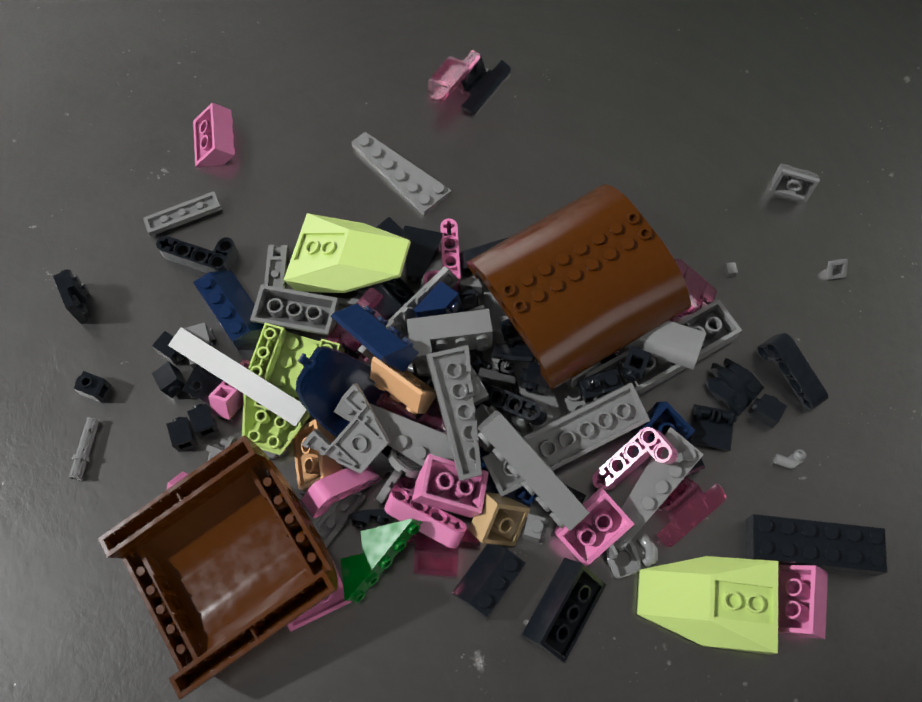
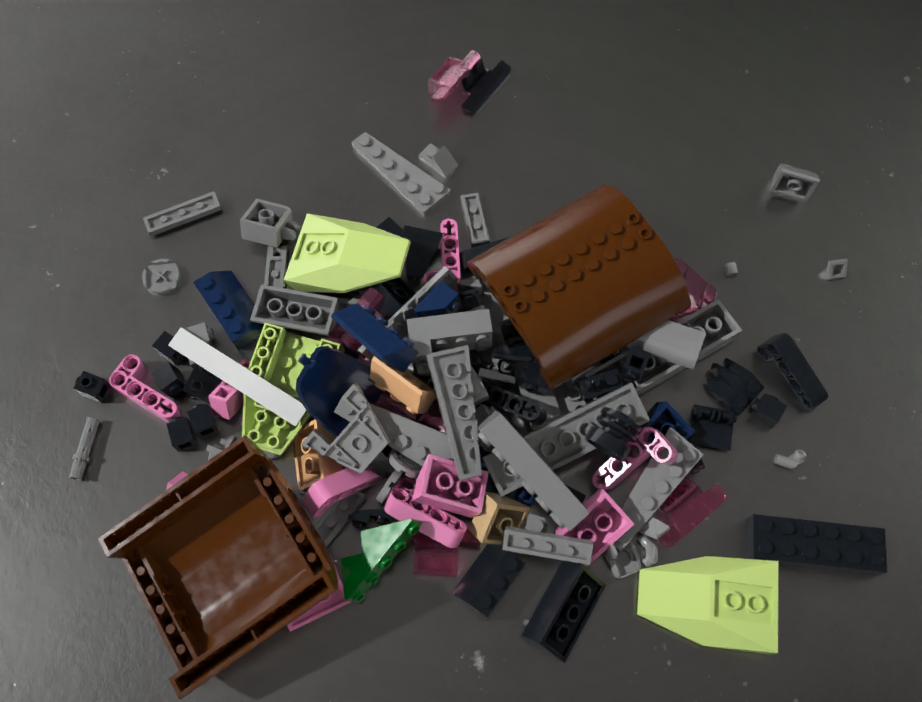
black plate [53,269,89,324] -> none
black beam [156,236,238,273] -> none
bright pink slope [193,103,235,167] -> none
bright pink slope [778,565,828,639] -> none
none -> bright pink beam [109,354,182,423]
none -> light grey tile [142,259,182,296]
none -> light grey hinge [240,198,302,248]
none -> light grey slope [419,143,458,179]
none -> light grey tile [460,192,490,247]
none -> light grey plate [502,526,594,565]
none -> black wheel [584,407,643,462]
none -> light grey slope [639,517,670,539]

